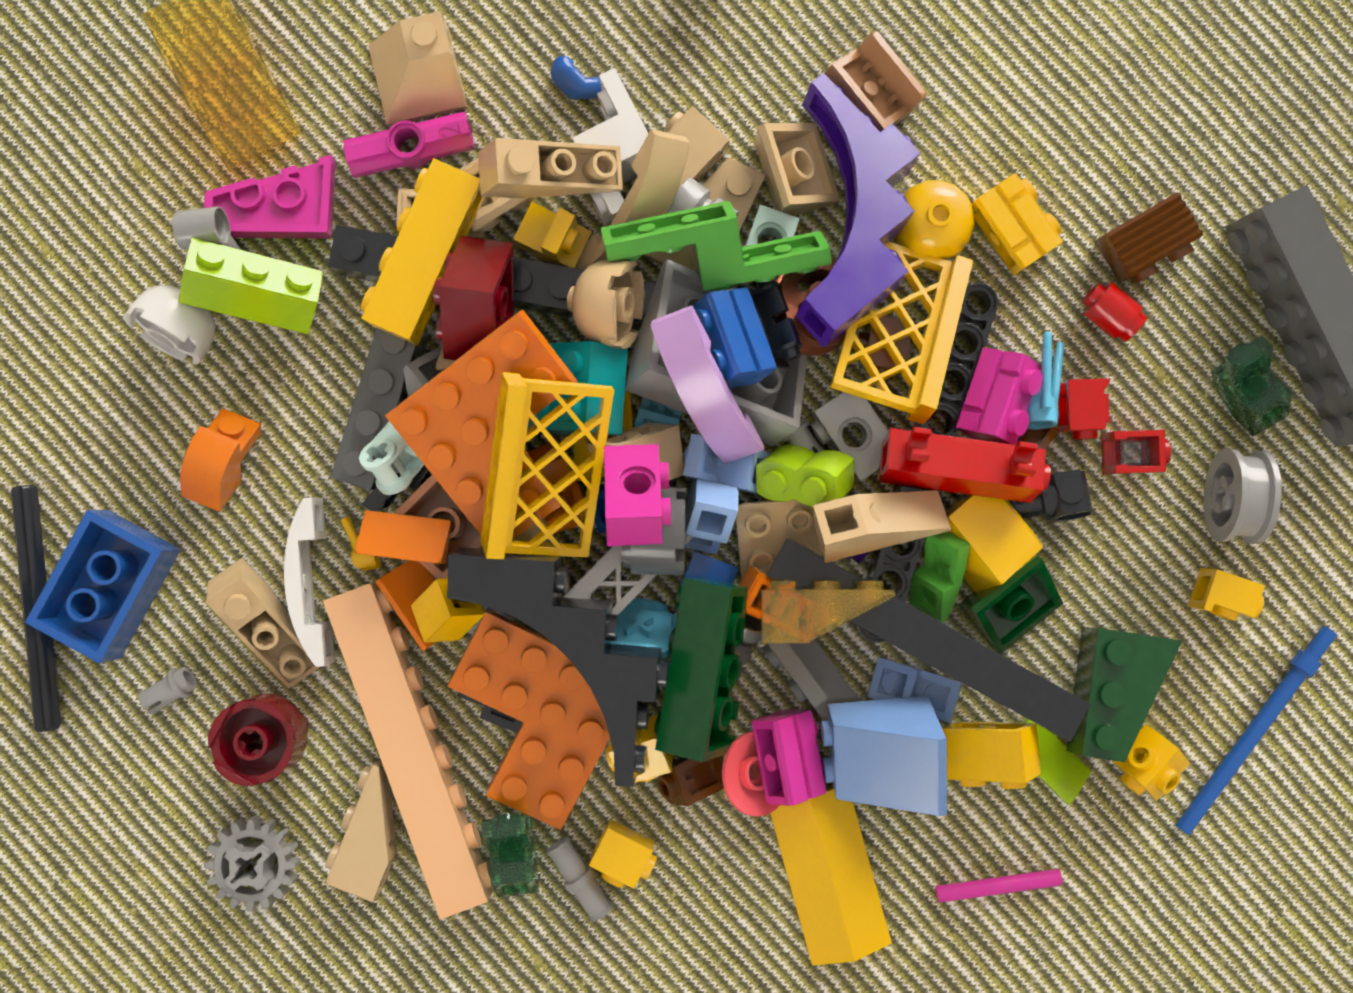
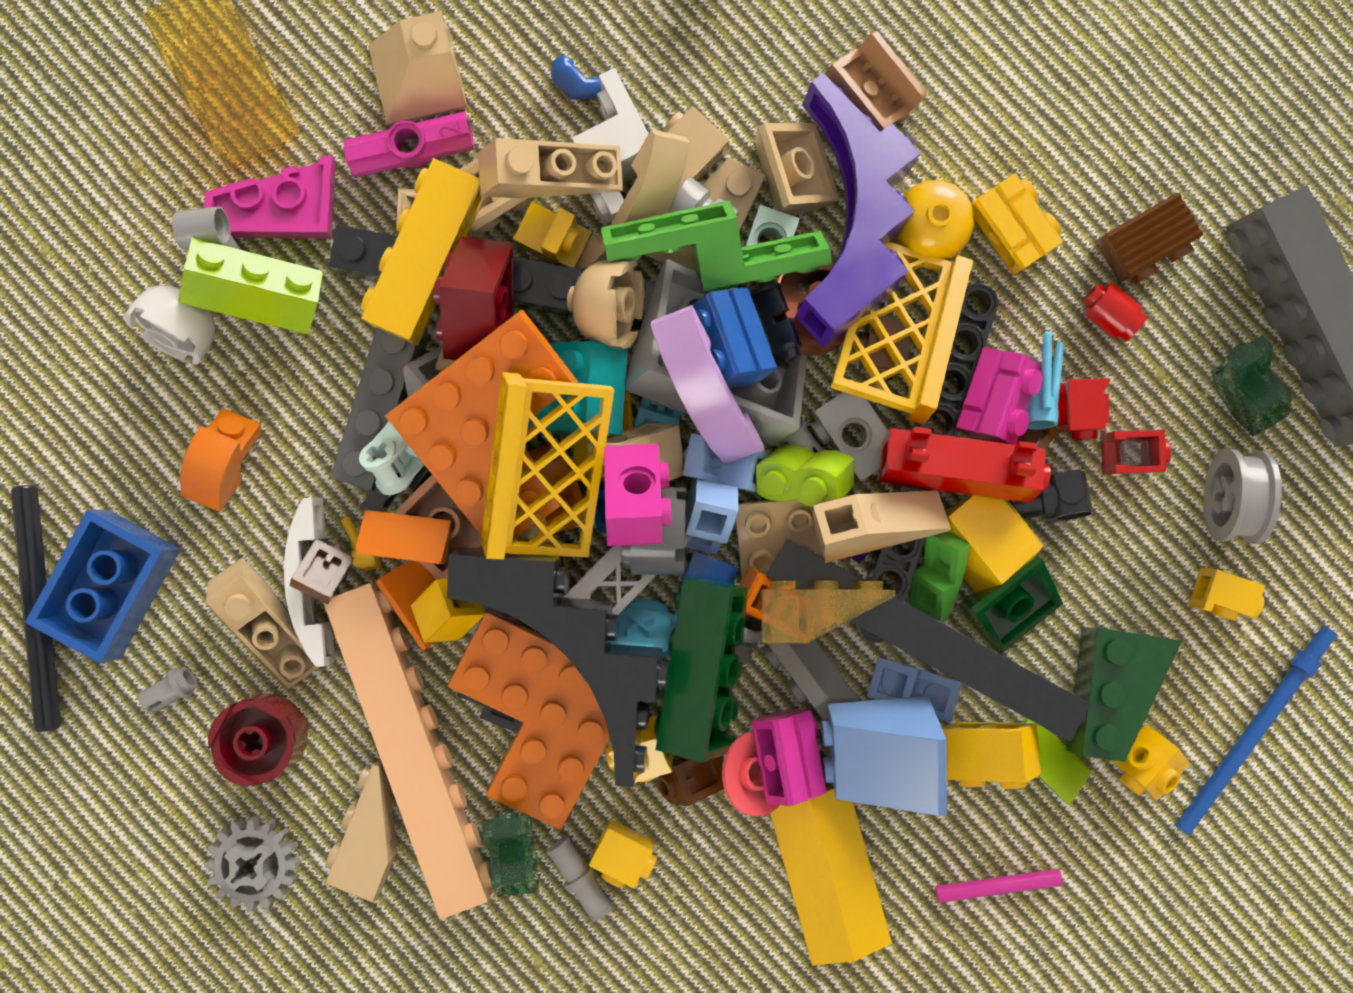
none -> bracket [289,539,354,605]

